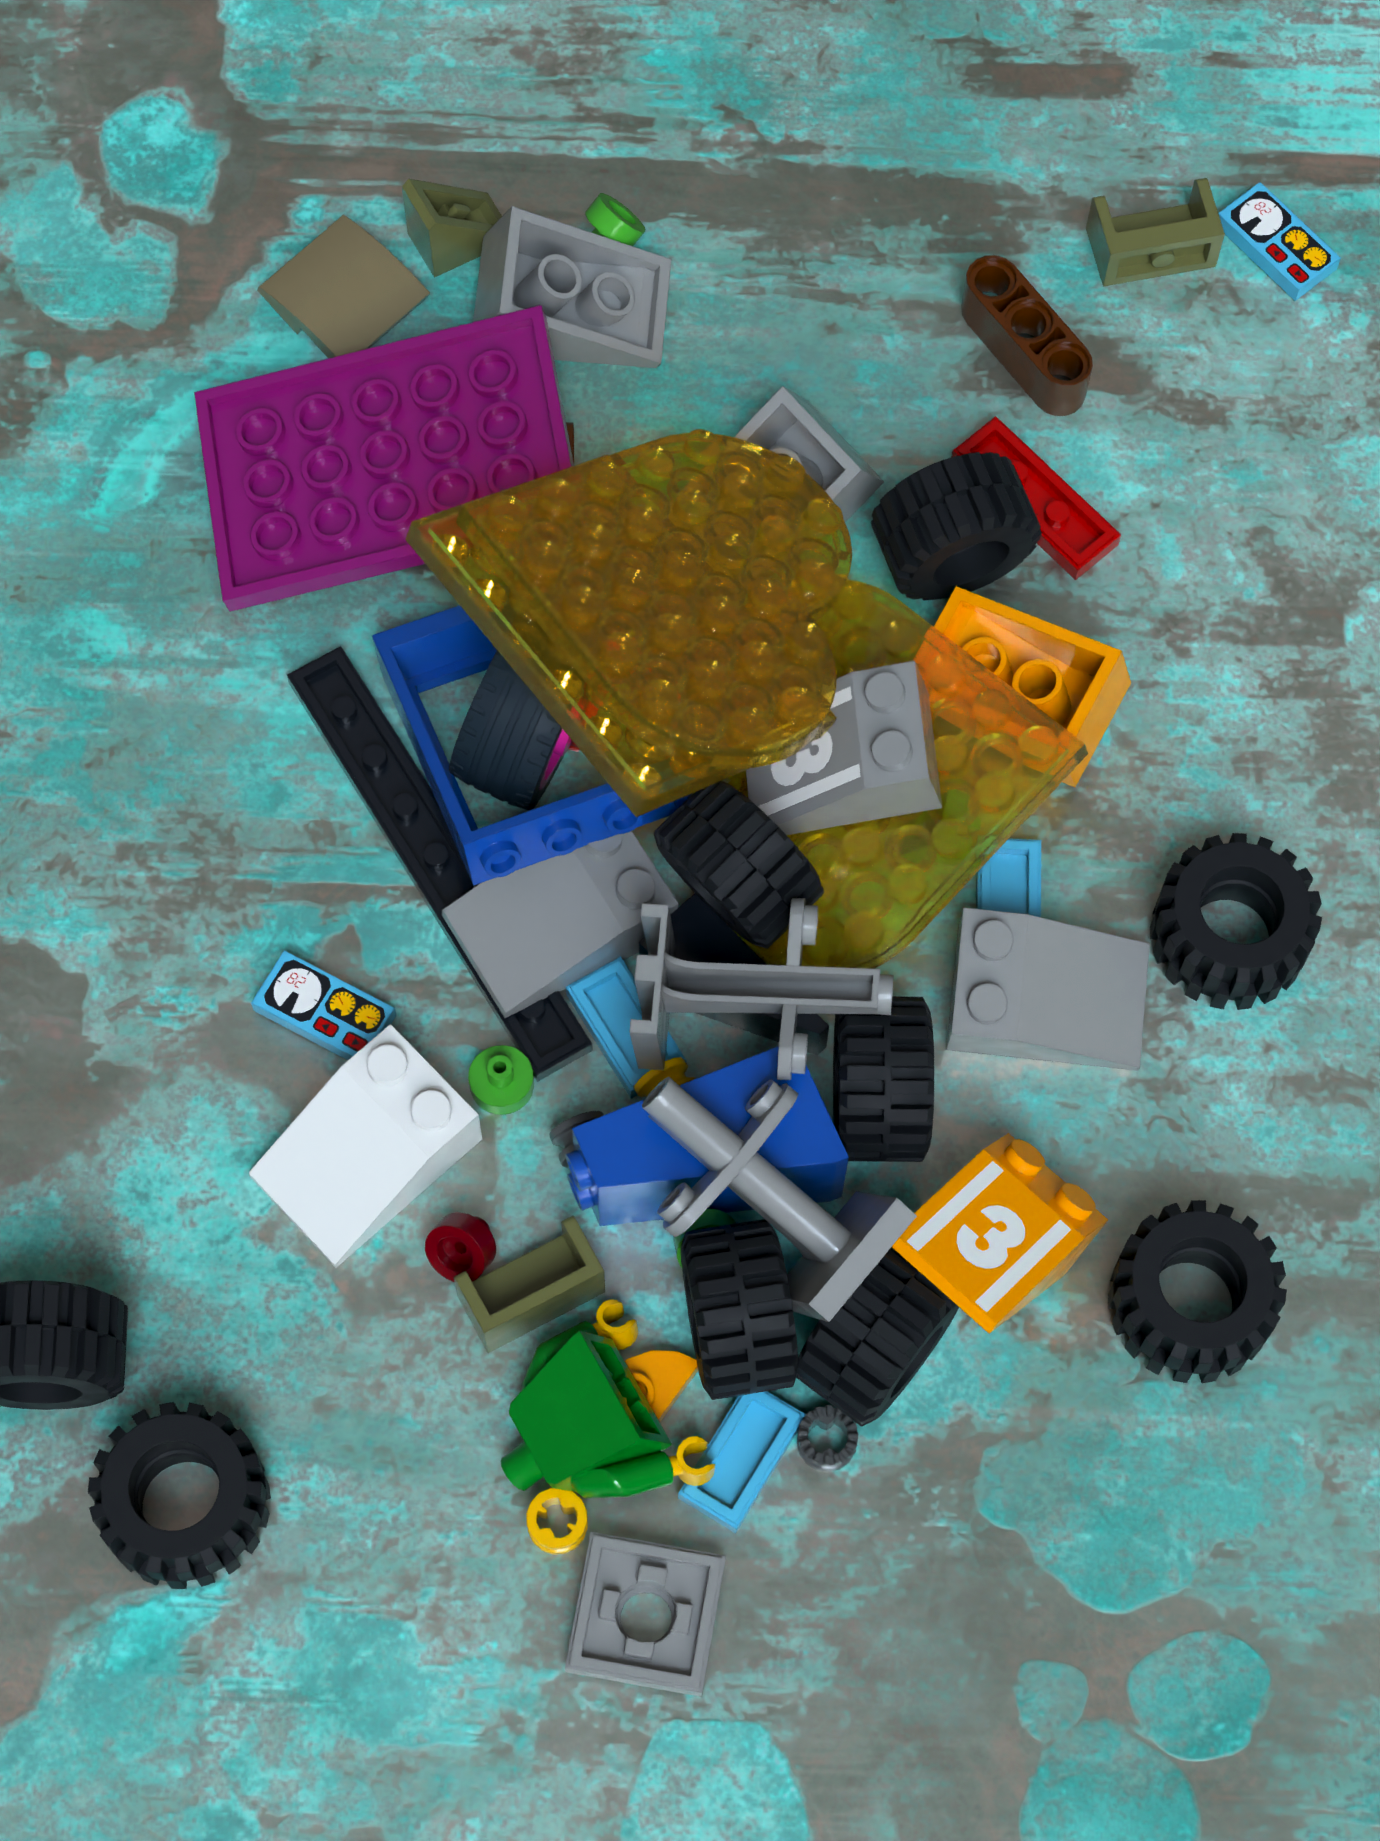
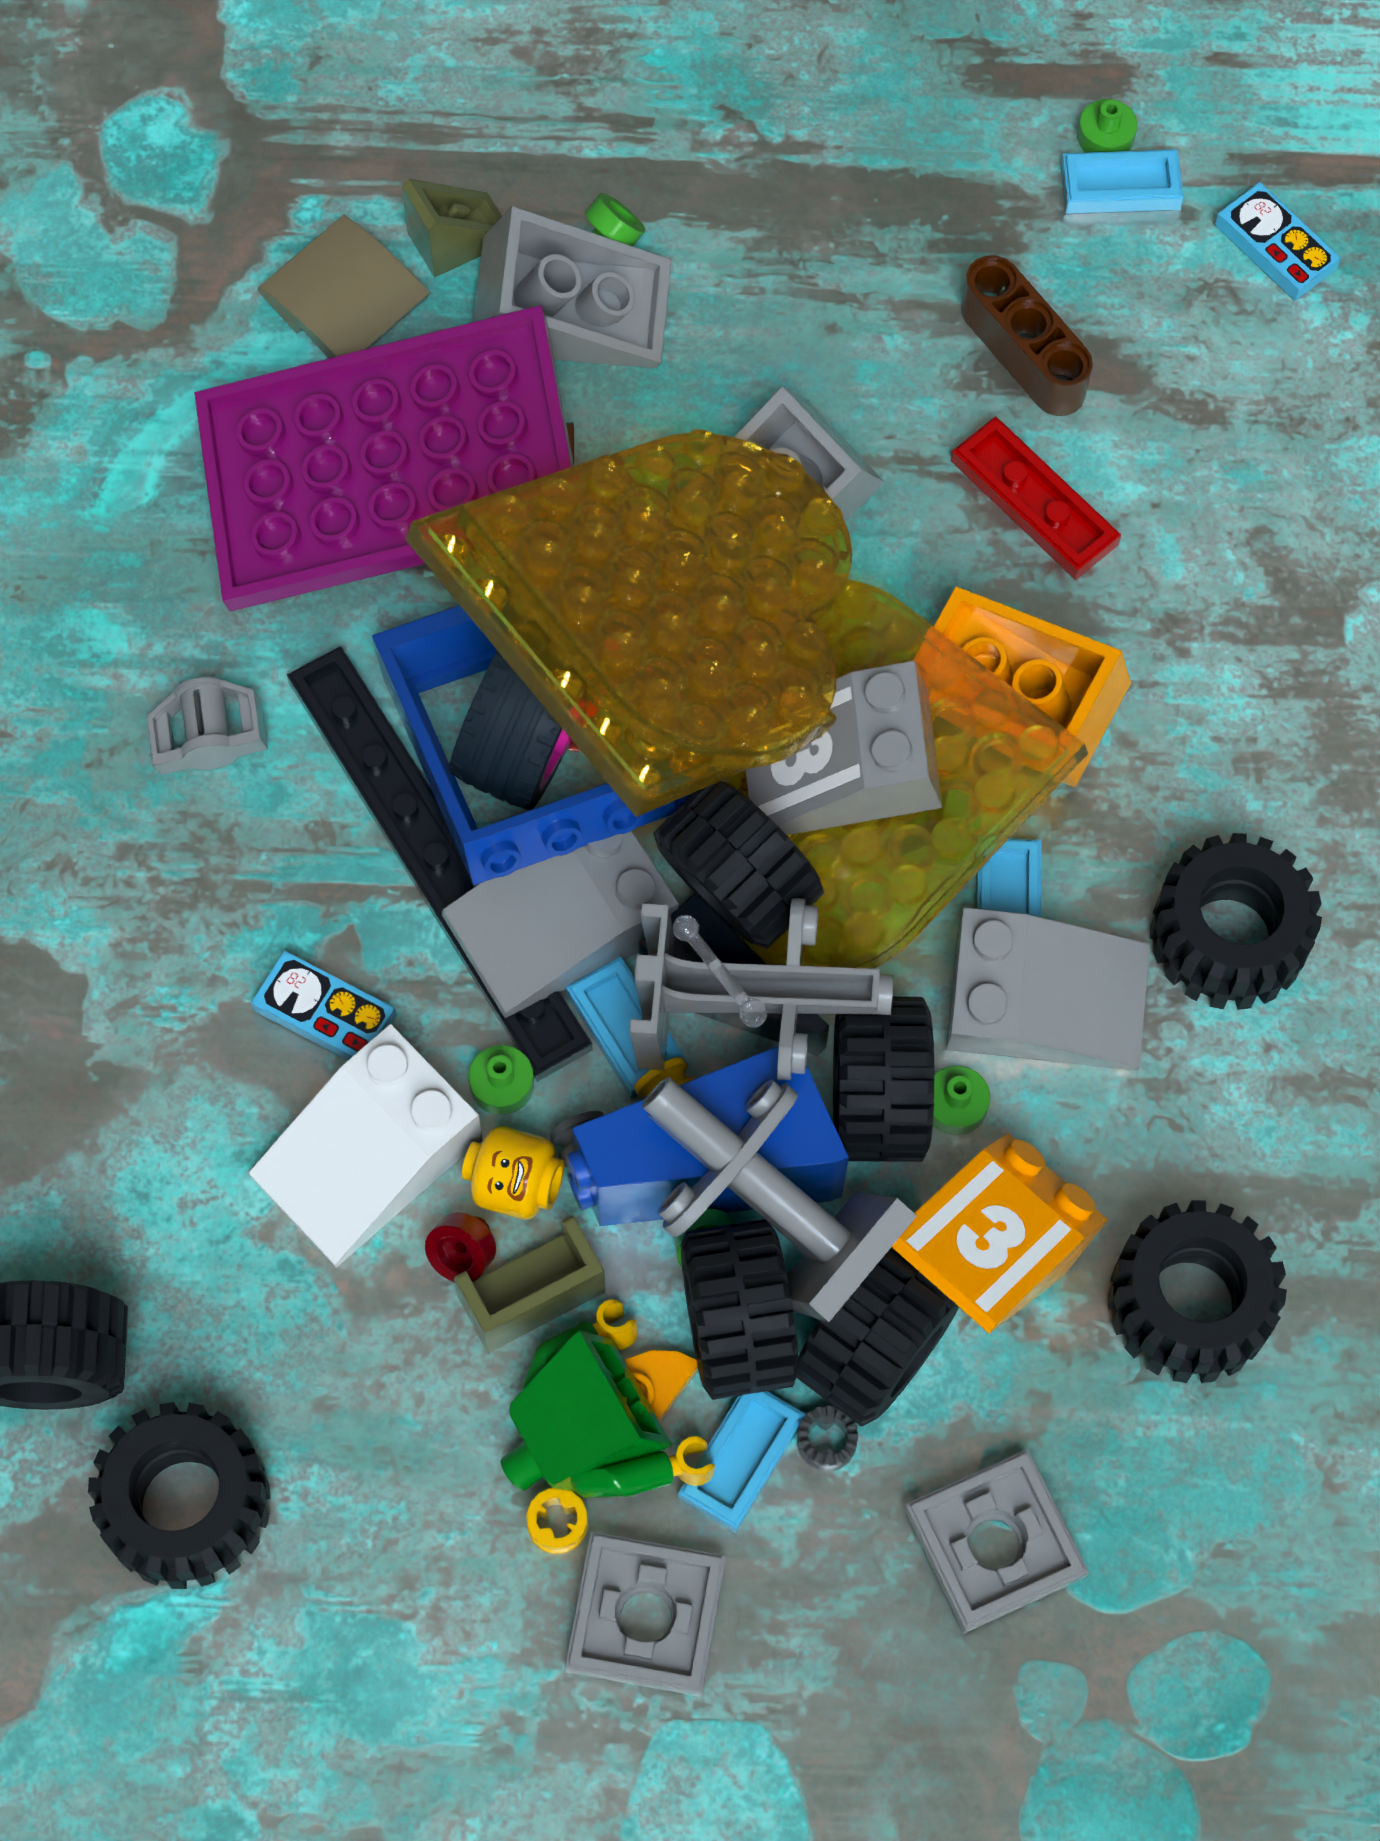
black tyre [871,452,1042,600] -> none
olive panel [1086,178,1225,287] -> none
none -> light grey piece [147,677,268,775]
none -> yellow head [462,1126,564,1220]
none -> clear hinge [673,915,767,1028]
none -> light grey piece [904,1449,1089,1634]
none -> bright green tile [933,1066,990,1135]
none -> medium azure tile [1061,149,1183,214]
none -> bright green tile [1077,99,1137,153]

